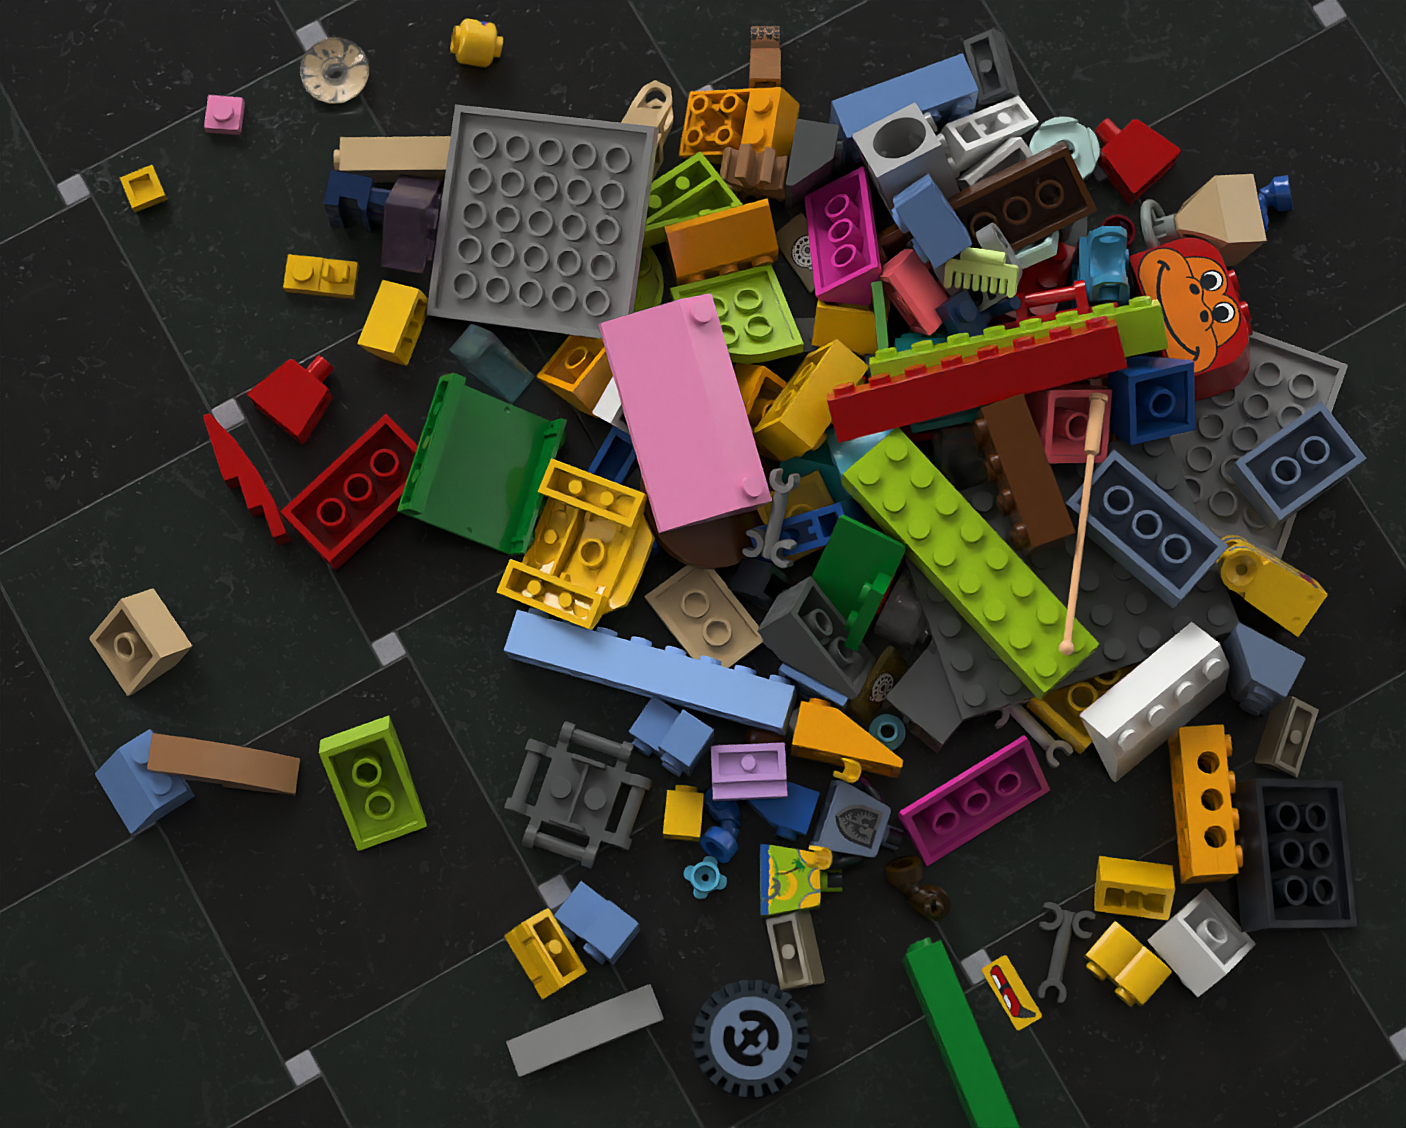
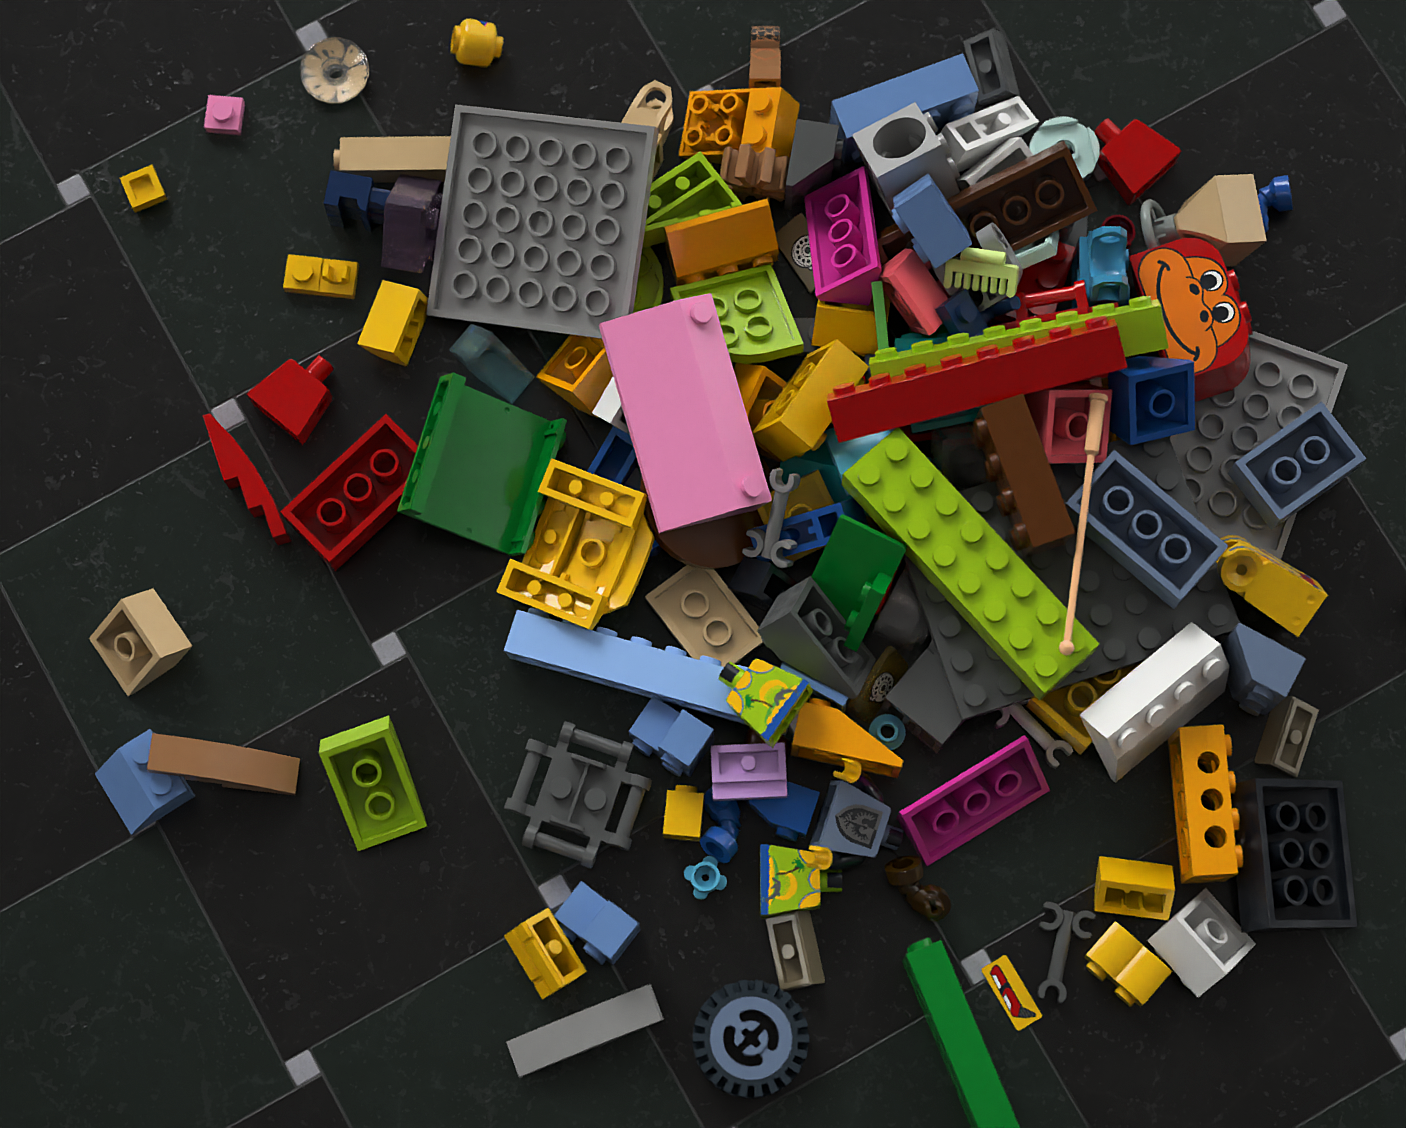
none -> torso [718,659,813,748]

